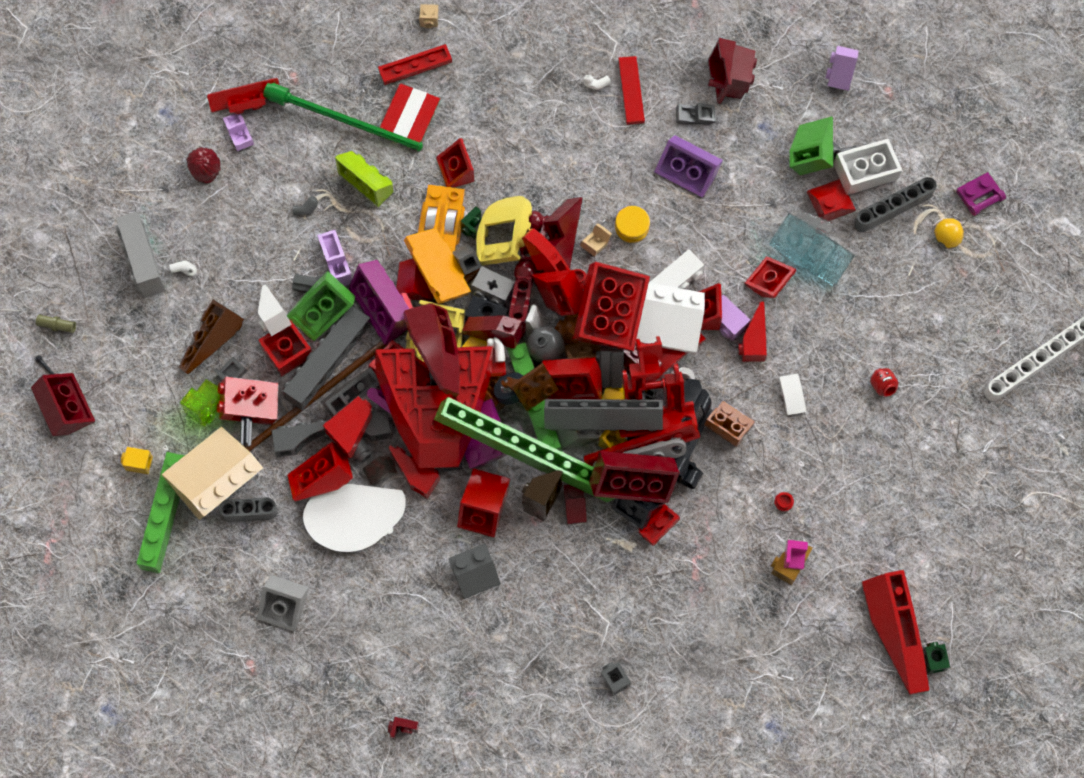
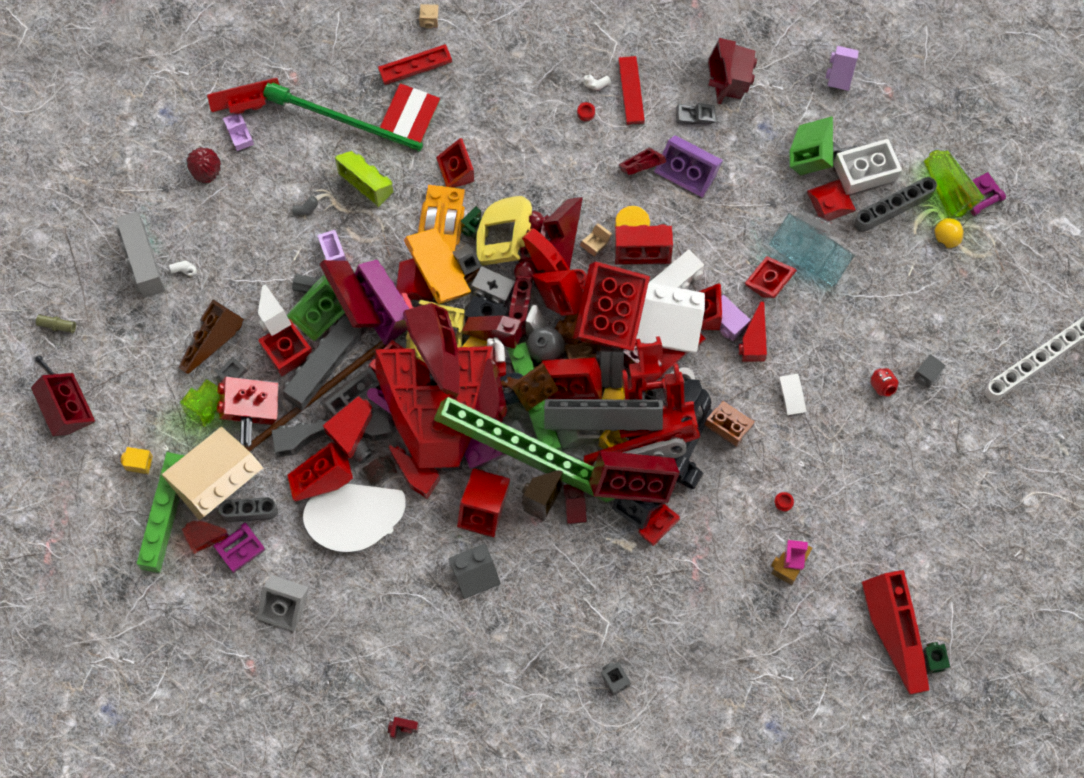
none -> clear red slope [182,520,229,554]
none -> magenta plate [213,522,266,573]
none -> dark red tile [319,260,382,328]
none -> dark red slope [475,359,507,423]
none -> red tile [577,102,595,121]
none -> red slope [615,224,673,265]
none -> dark red wing [618,147,667,175]
none -> dark grey brick [914,354,946,388]
none -> clear neon green slope [924,150,985,218]

